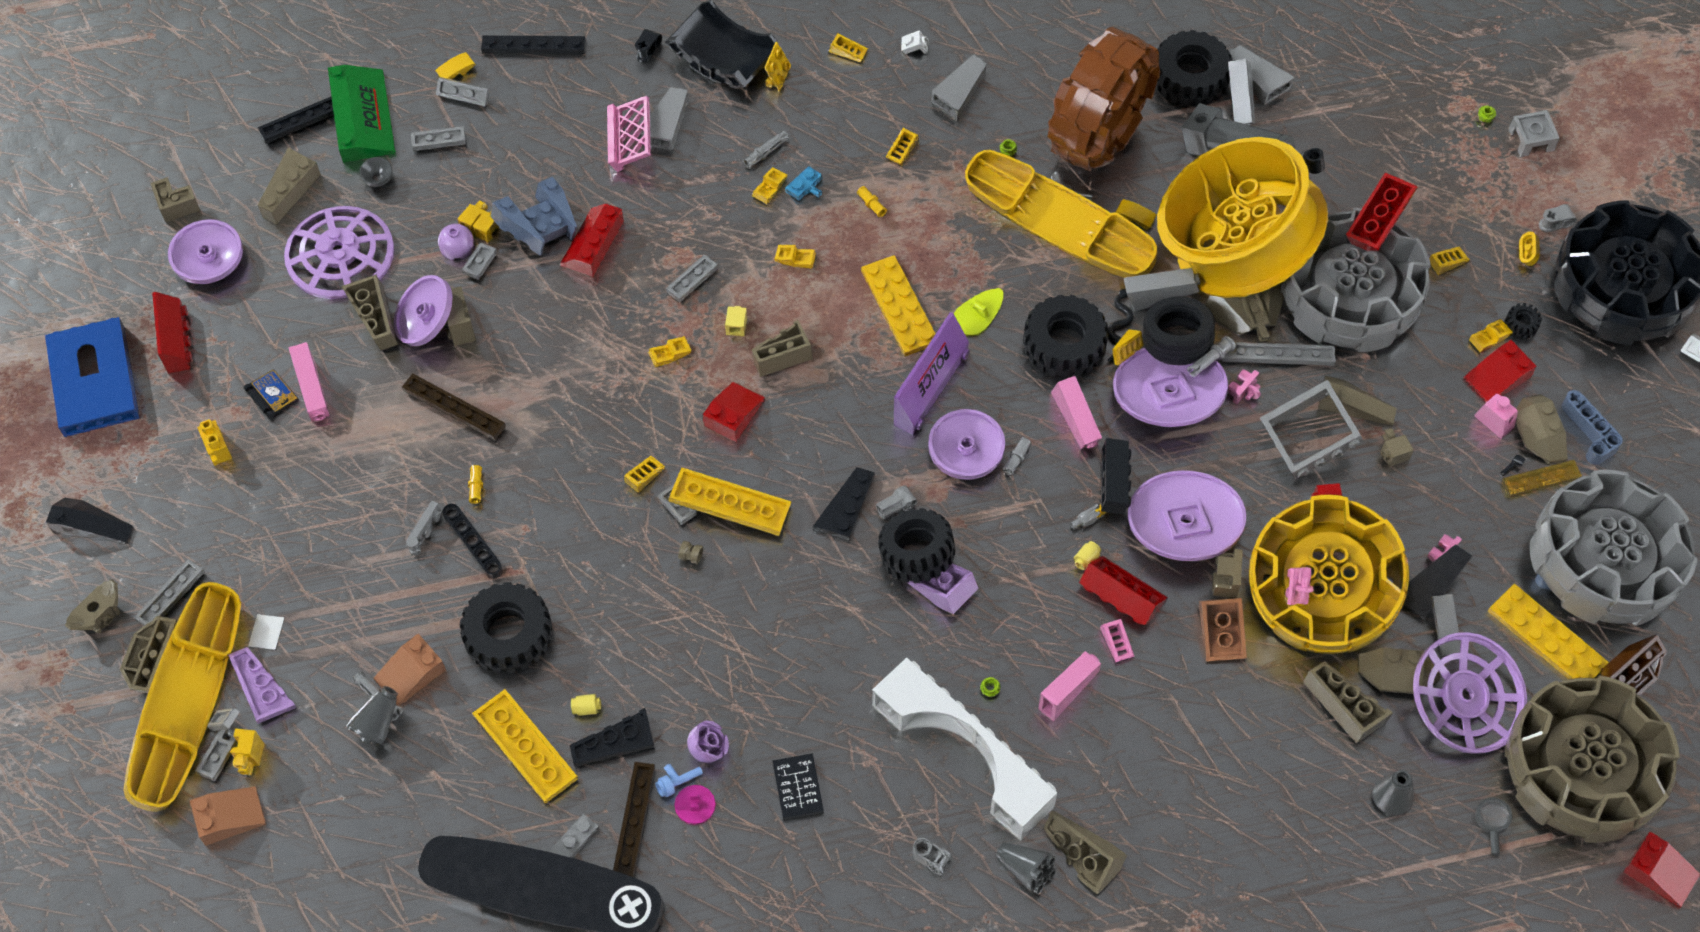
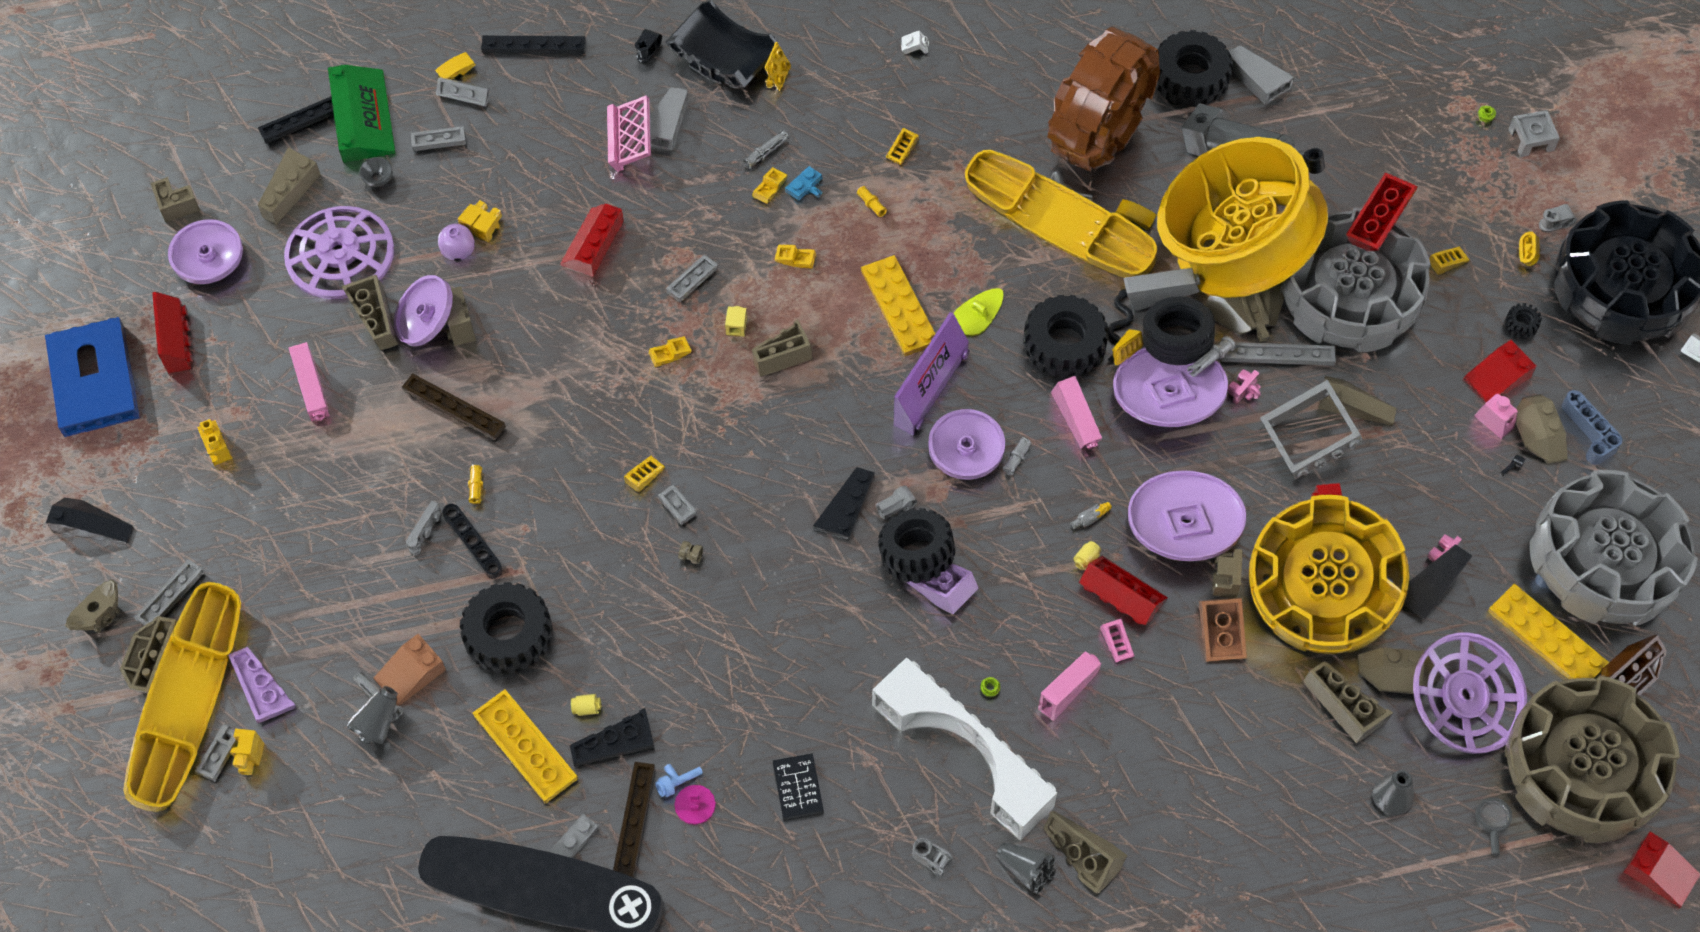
nougat slope [190,787,266,846] -> none
light grey tile [207,708,239,731] -> none
piece [243,369,299,419] -> none
white sticker [248,614,284,650] -> none
light grey plate [462,242,497,280] -> none
sand blue wedge [490,177,577,255] -> none
yellow plate [669,467,791,536] -> none
lavender cylinder [687,720,729,763] -> none
red slope [703,382,765,442] -> none
yellow slope [828,33,868,62] -> none
light grey slope [931,54,987,120] -> none
lime plate [1000,139,1017,156] -> none
black brick [1101,438,1132,515] -> none
slope [1228,59,1255,125] -> none
bright pink hips [1285,567,1314,605] -> none
dark tan brick [1381,428,1414,466] -> none
light grey tile [1431,594,1461,656] -> none
yellow slope [1469,319,1513,353] -> none
clear yellow tile [1501,460,1582,498] -> none

